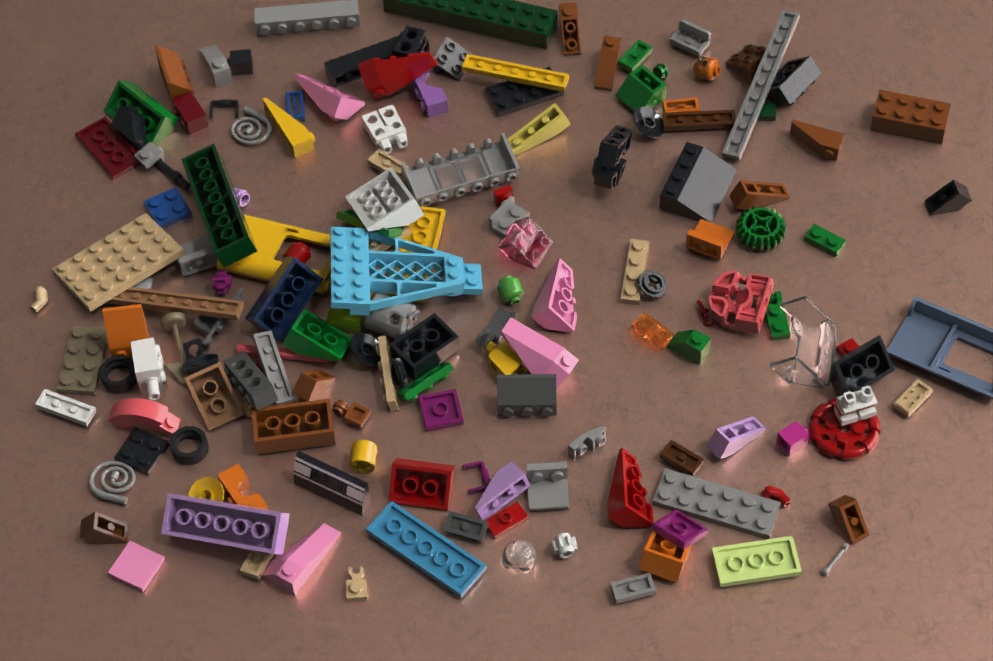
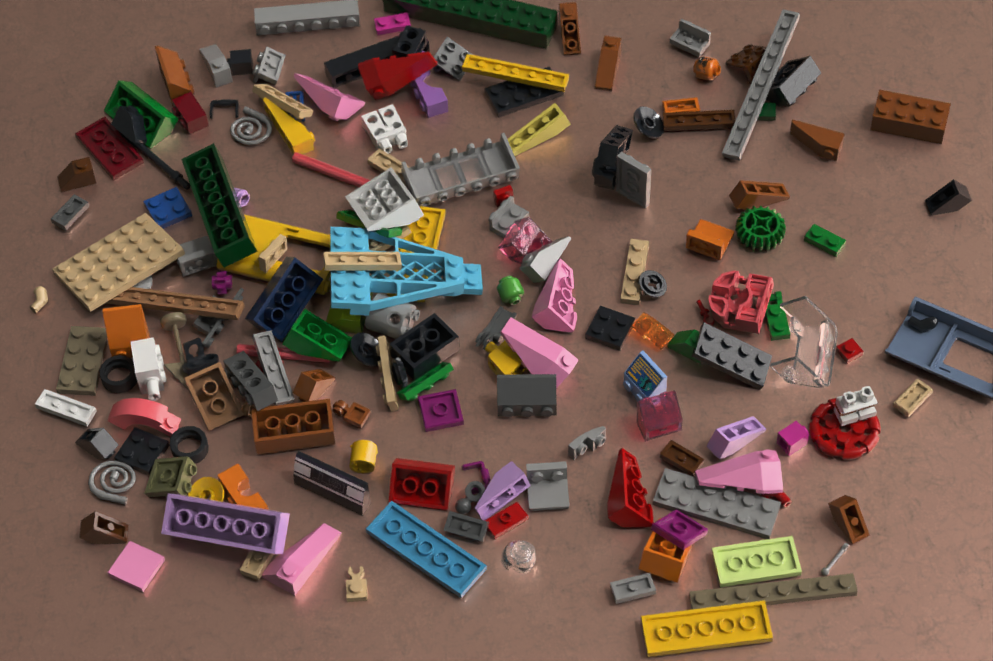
light grey bracket [134,142,166,169] -> none
red head [283,241,311,265] -> none
white gear [552,533,578,558] -> none
green slope [616,65,667,112] -> none
green plate [618,39,653,72] -> none
green plate [653,63,669,80] -> none
slope [659,142,737,223] -> none
black slope [829,335,895,396] -> none
none -> dark grey plate [51,194,90,231]
none -> reddish brown slope [57,157,97,192]
none -> black slope [75,428,119,459]
none -> olive plate [144,456,197,498]
none -> light grey bracket [252,47,286,85]
none -> tan plate [252,84,313,119]
none -> tan plate [258,234,287,273]
none -> coral axle [292,152,370,187]
none -> tan plate [323,252,402,271]
none -> dark pink plate [374,12,411,36]
none -> dark grey plate [455,481,485,514]
none -> slope [519,236,571,283]
none -> black plate [585,306,635,351]
none -> light grey plate [616,151,651,208]
none -> slope [623,351,667,410]
none -> clear pink slope [637,390,683,442]
none -> yellow plate [641,600,773,657]
none -> dark tan plate [689,573,858,609]
none -> plate [691,322,772,390]
none -> bright pink wedge [695,450,783,494]
none -> black arm [908,316,938,332]

